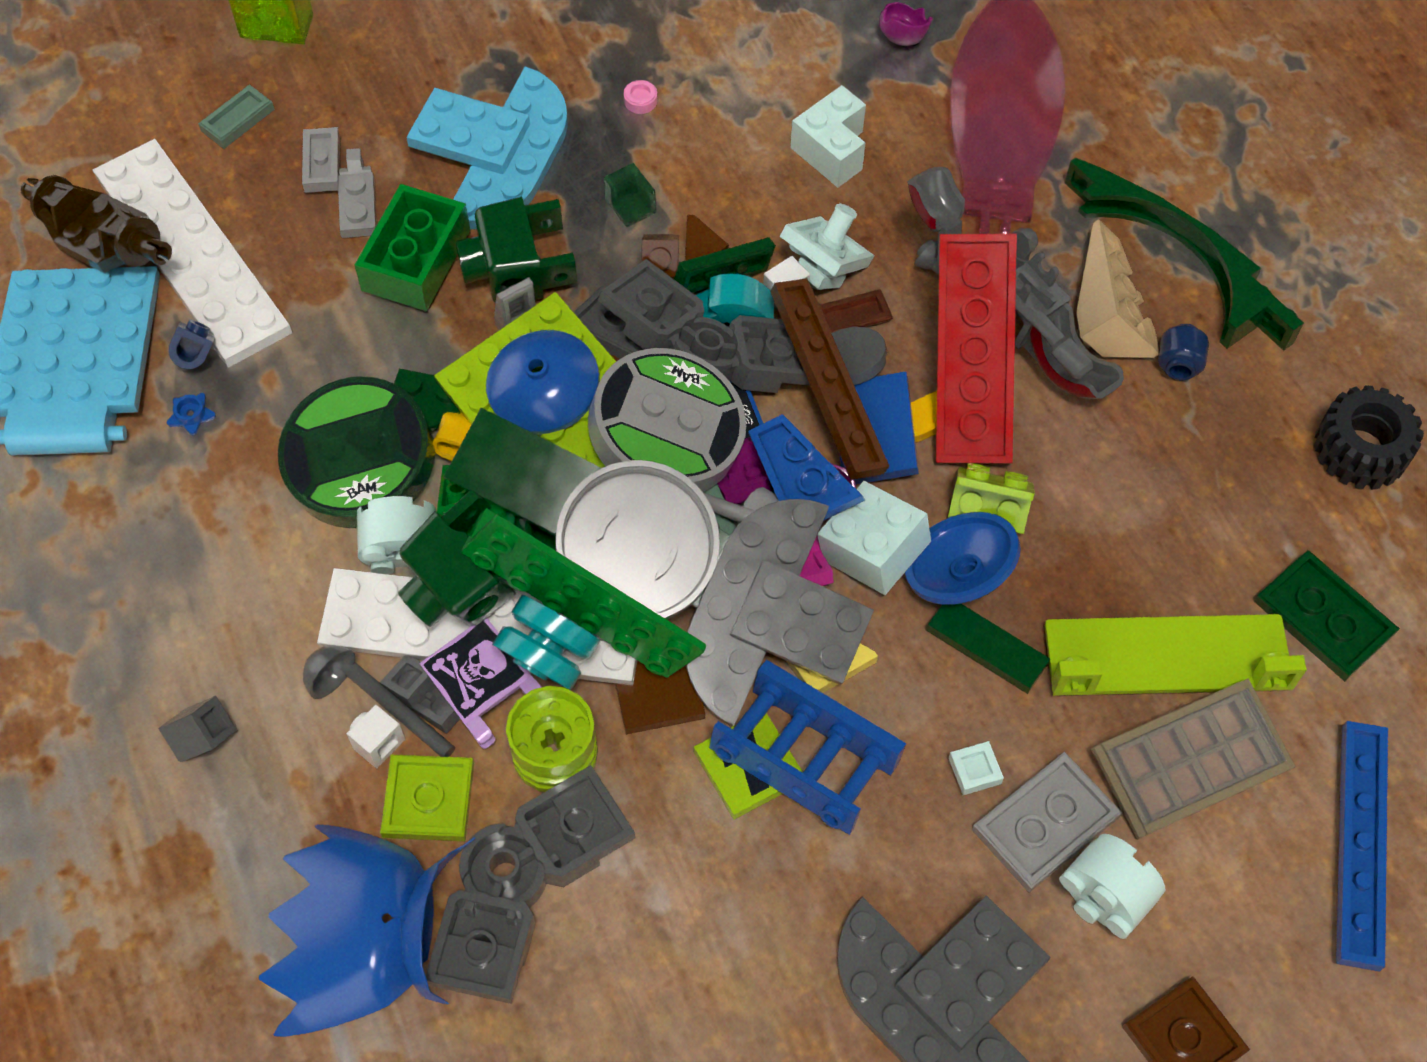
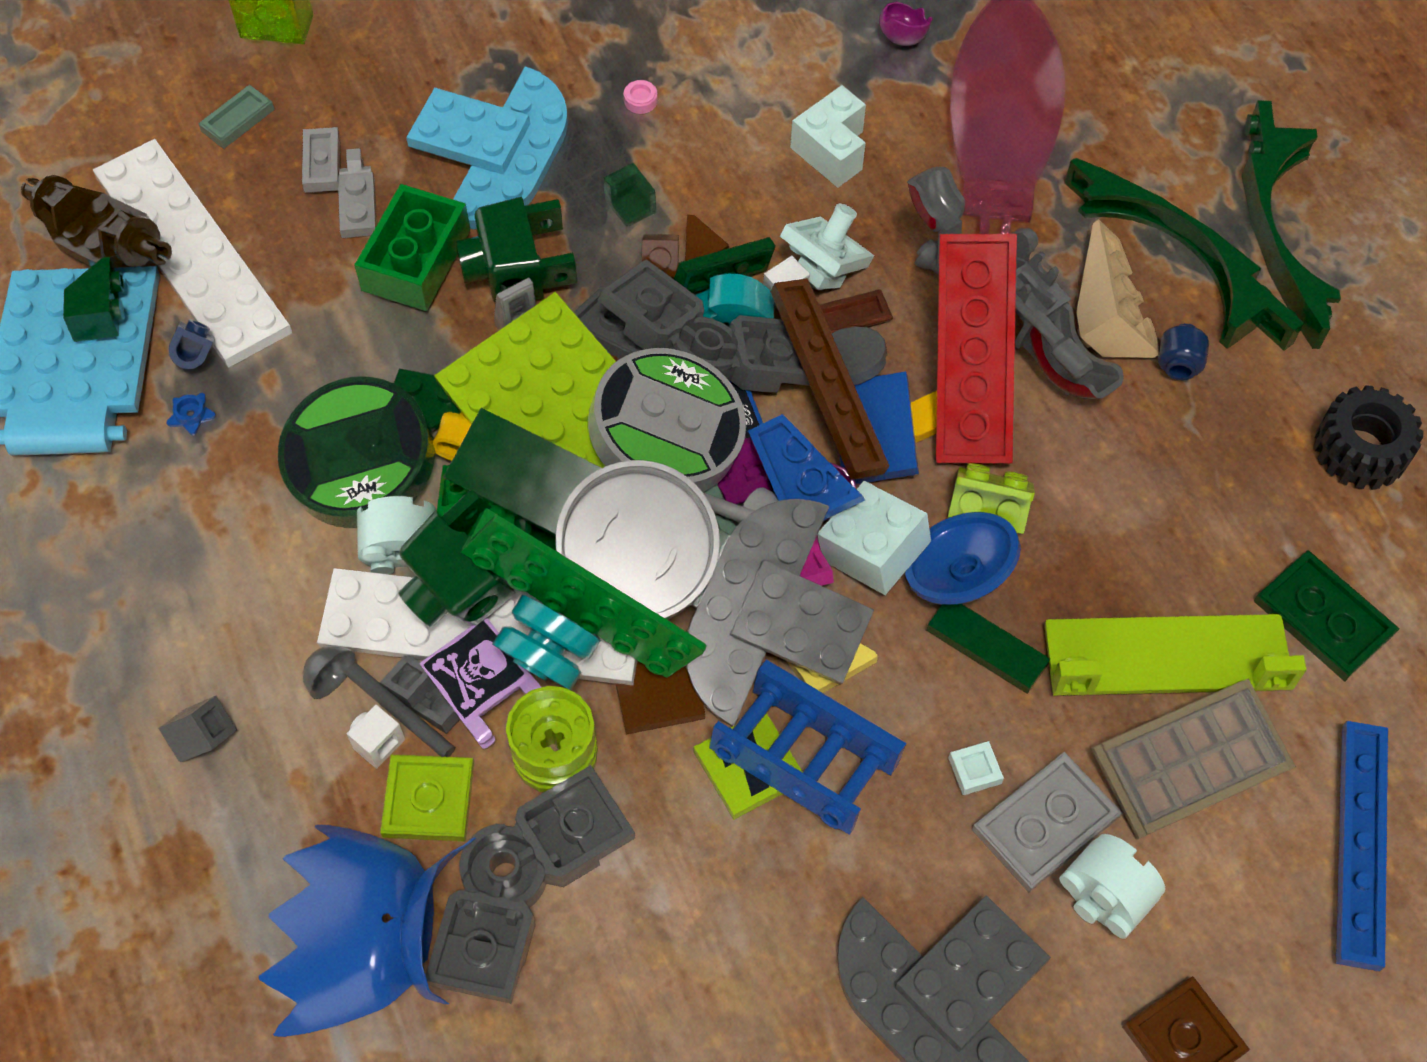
blue dish [486,330,600,435] -> none
none -> dark green slope [63,257,125,342]
none -> dark green slope [1242,100,1341,349]

